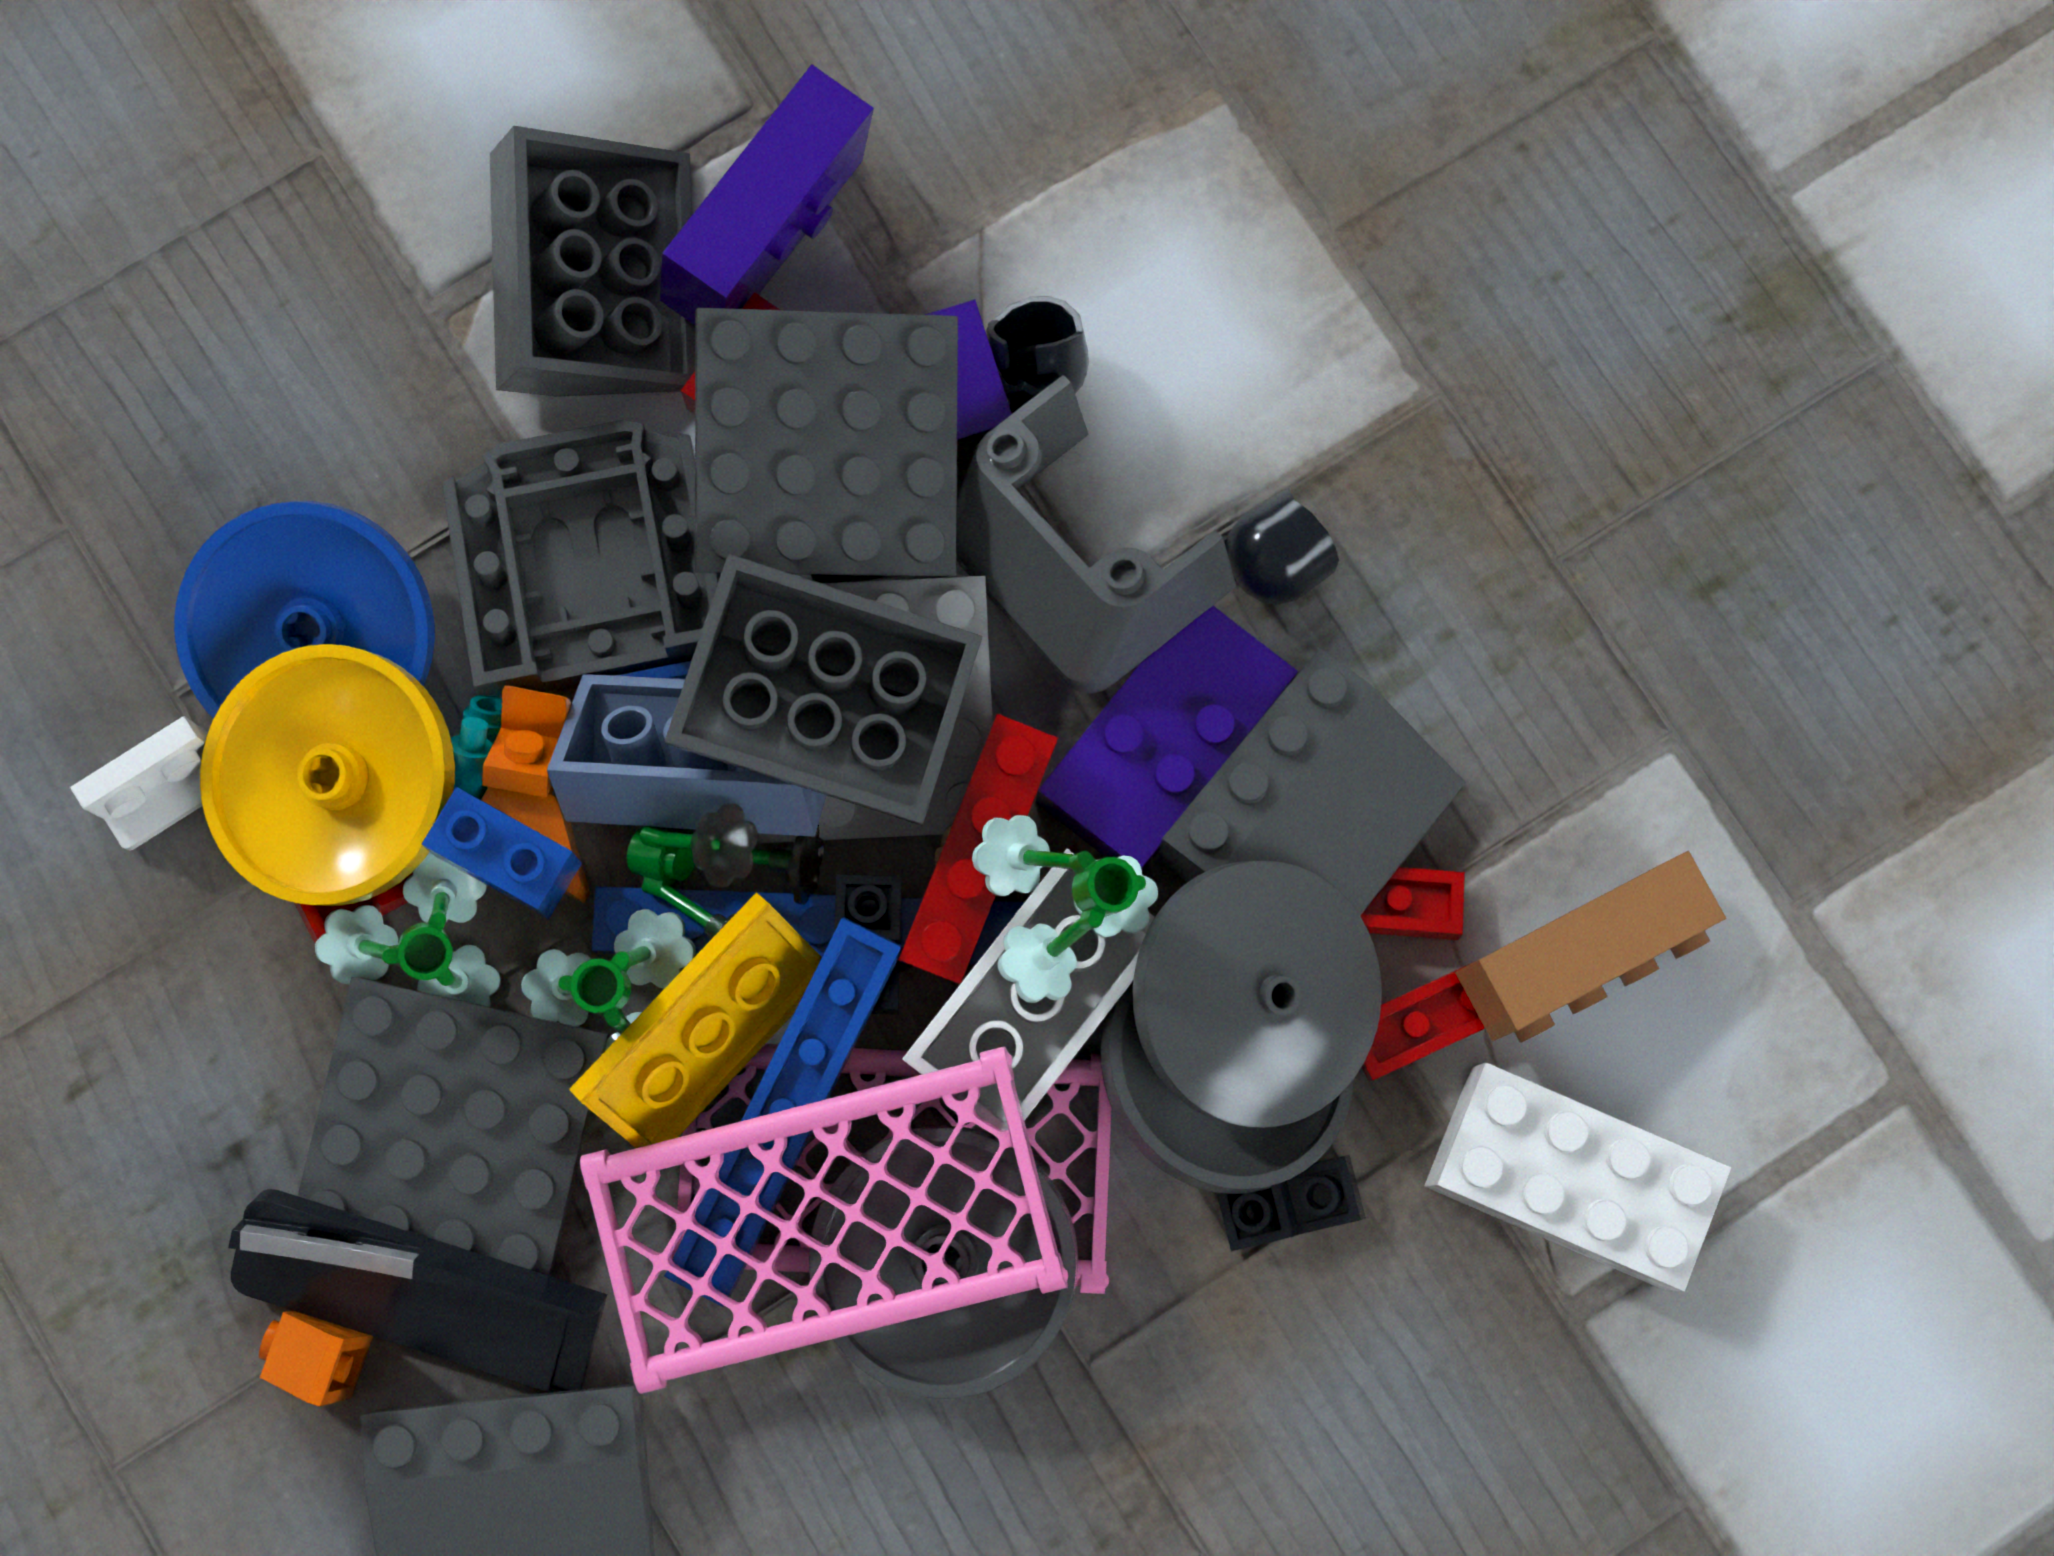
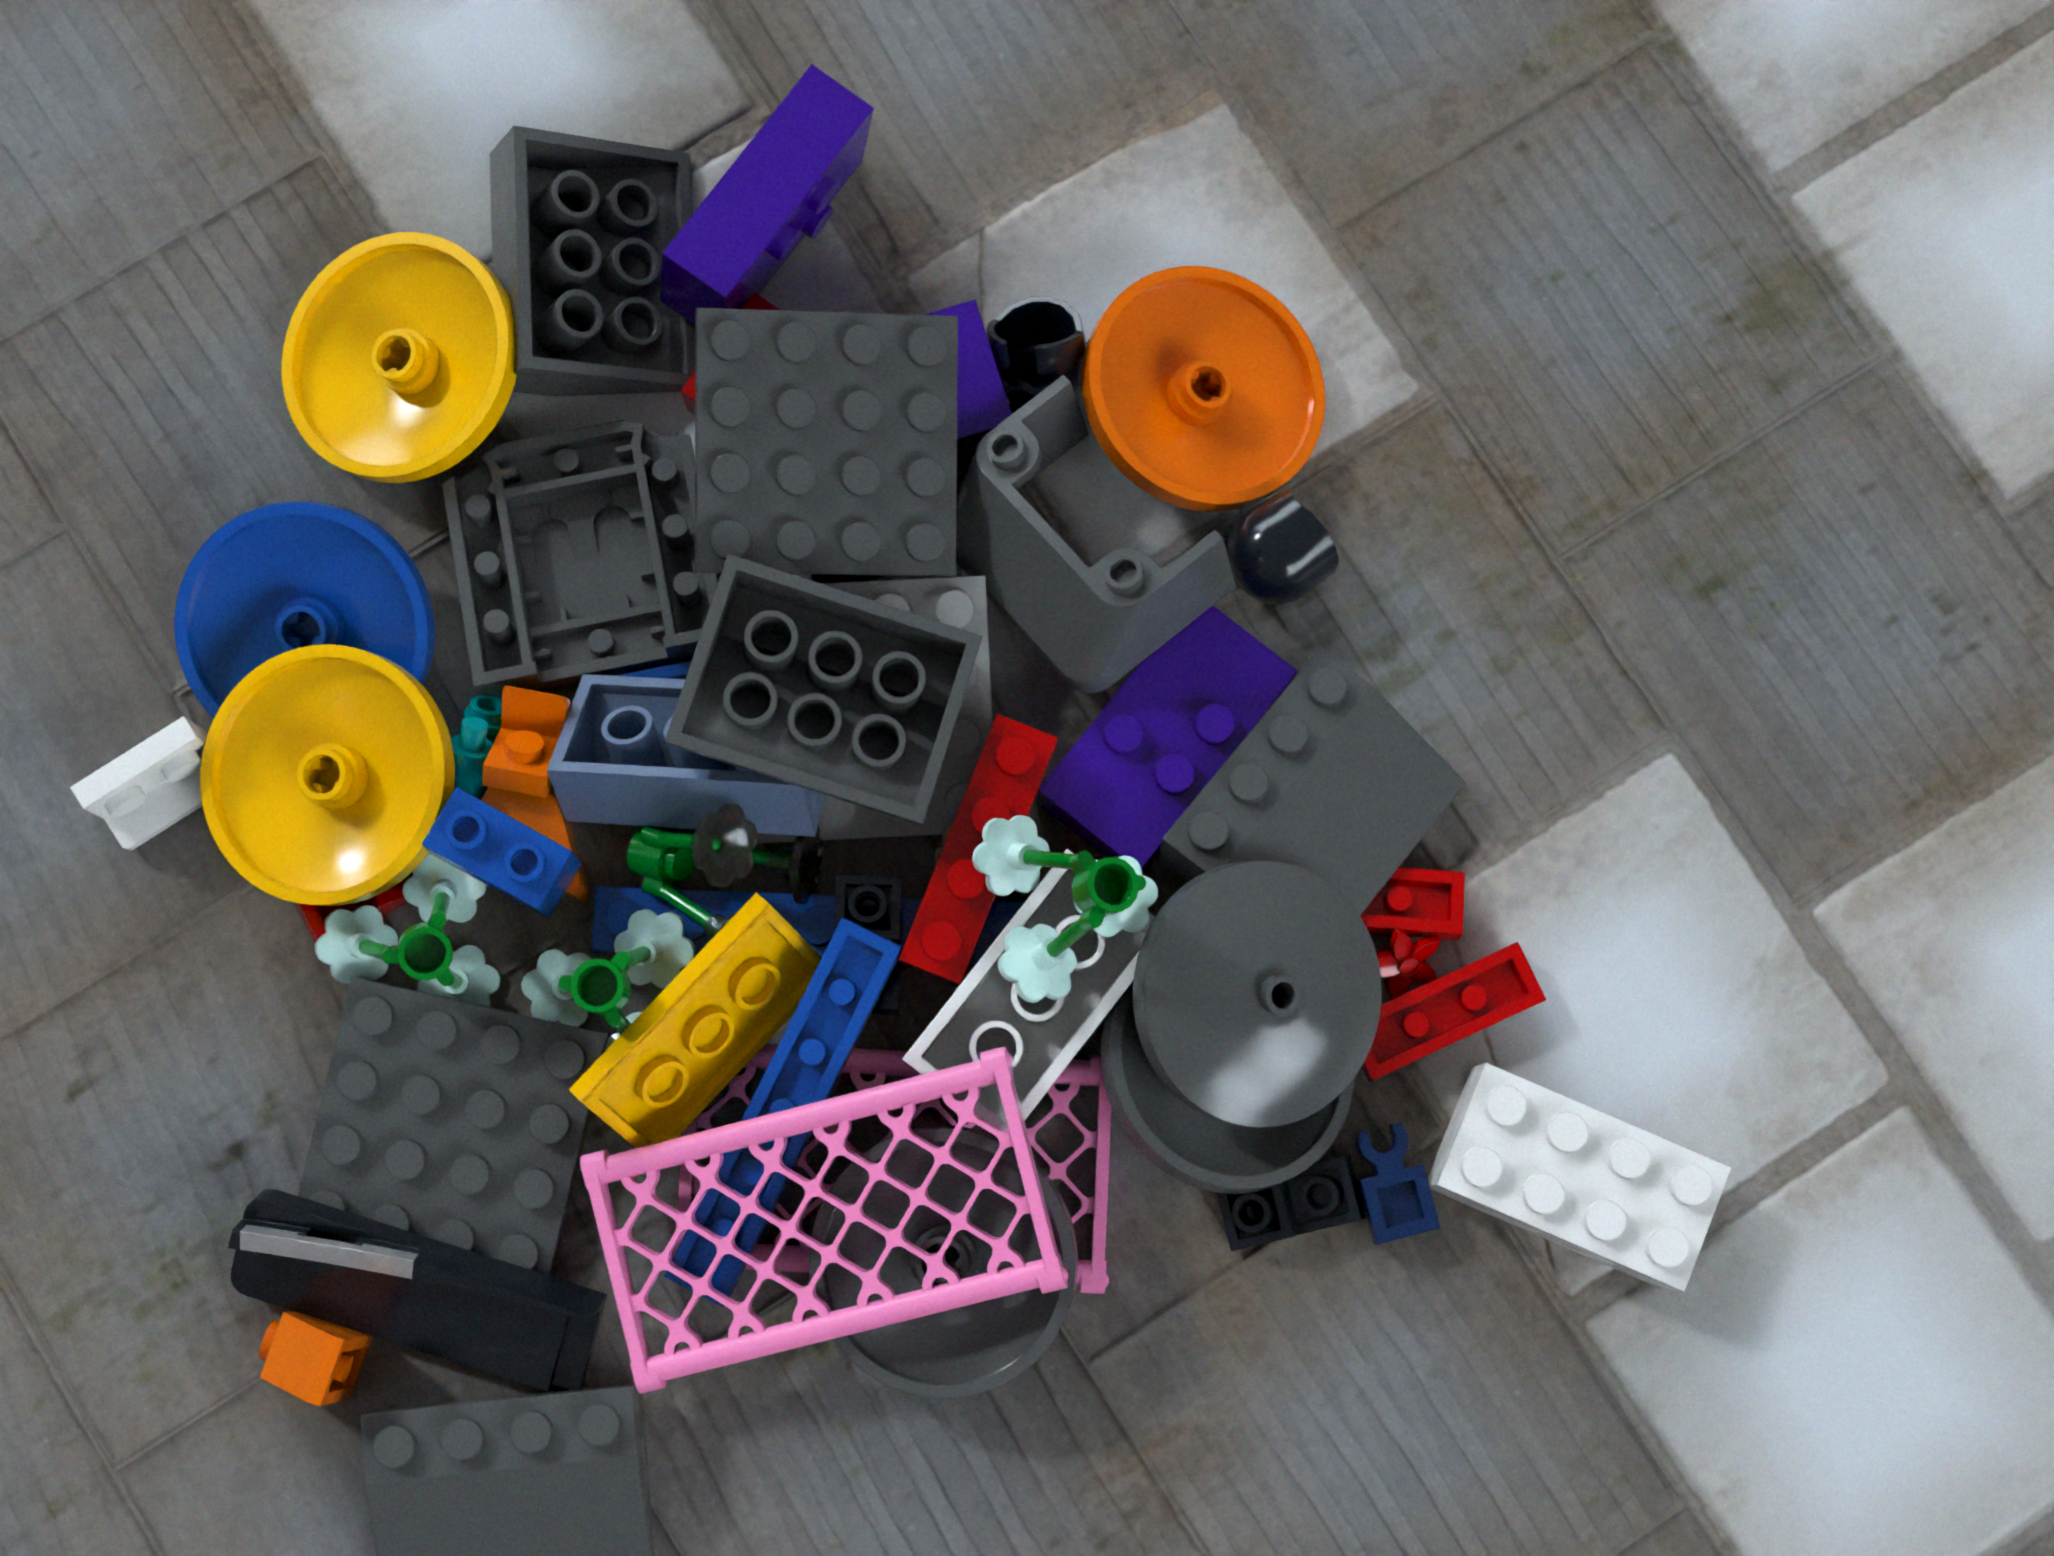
medium nougat brick [1455,850,1727,1043] -> none
none -> yellow dish [281,232,517,483]
none -> orange dish [1081,266,1325,512]
none -> dark blue plate [1355,1122,1441,1244]
none -> red plant [1376,927,1441,999]

